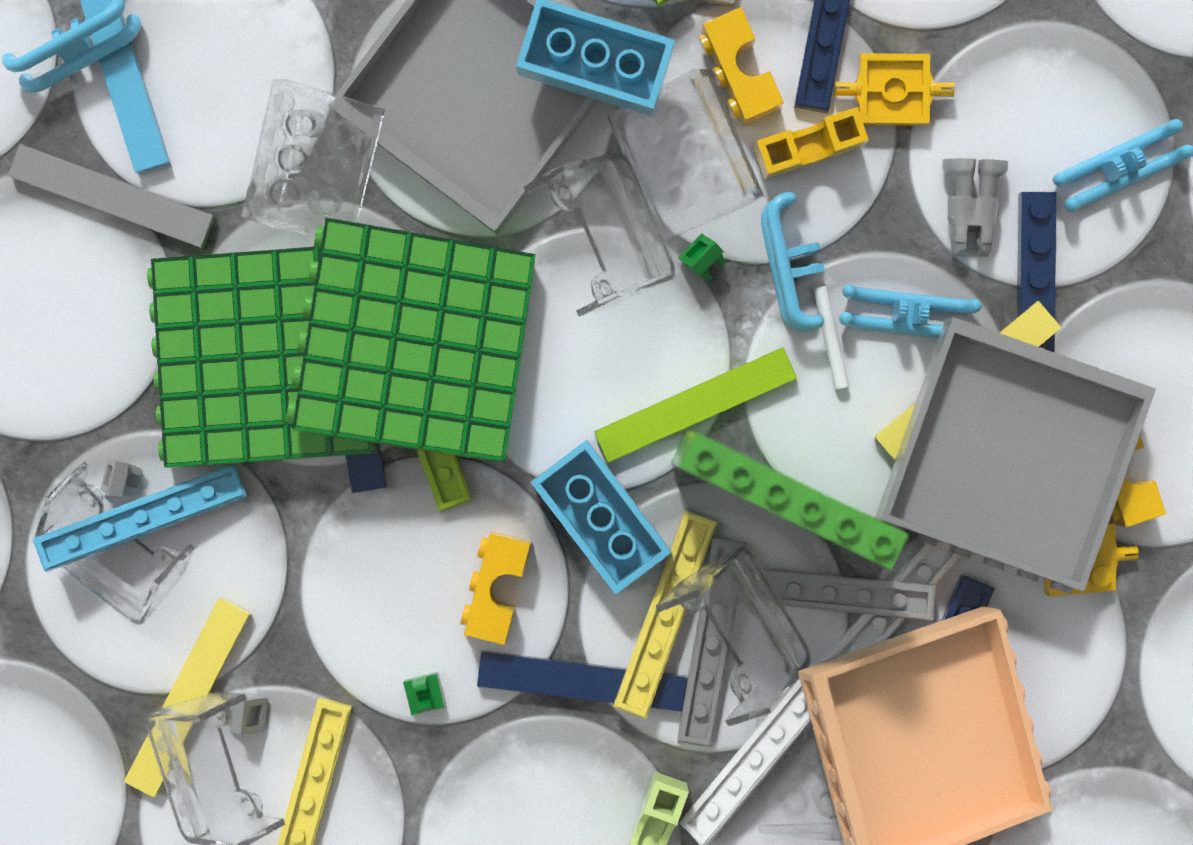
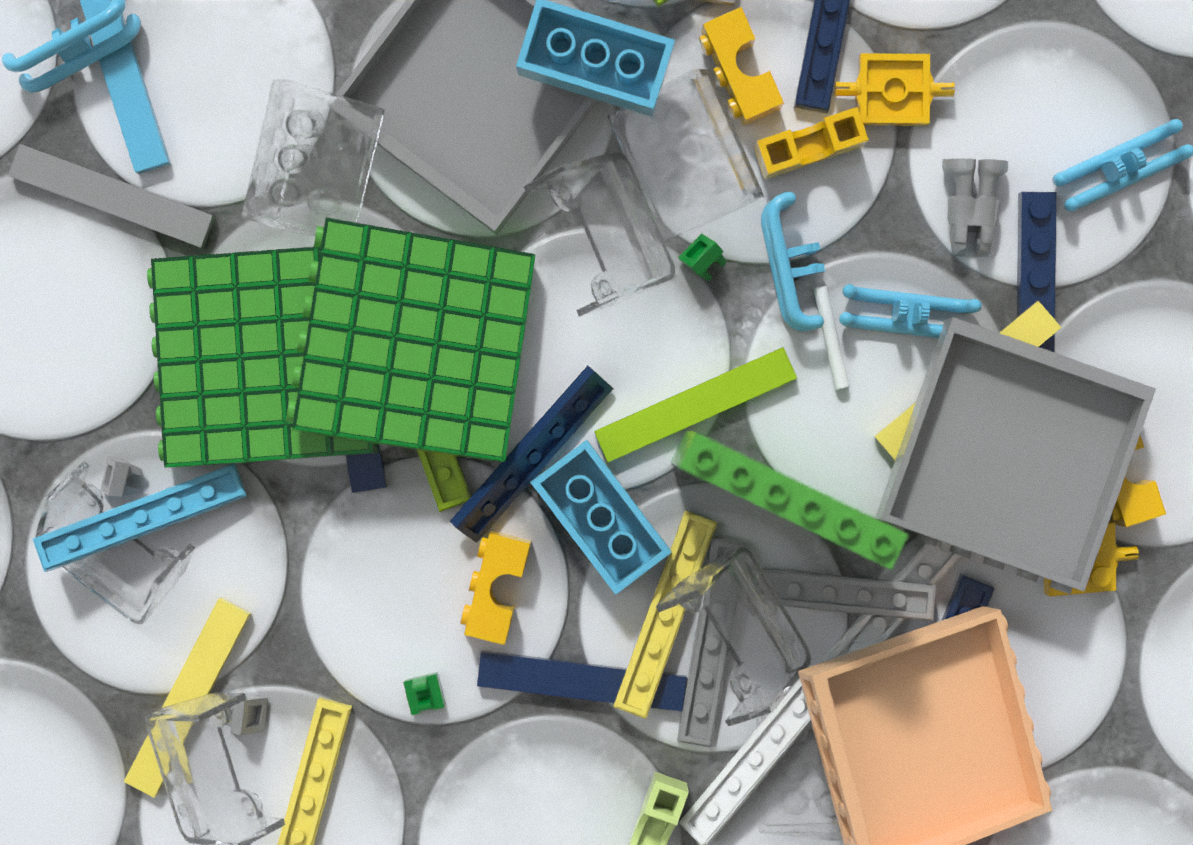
none -> dark blue plate [450,365,614,543]

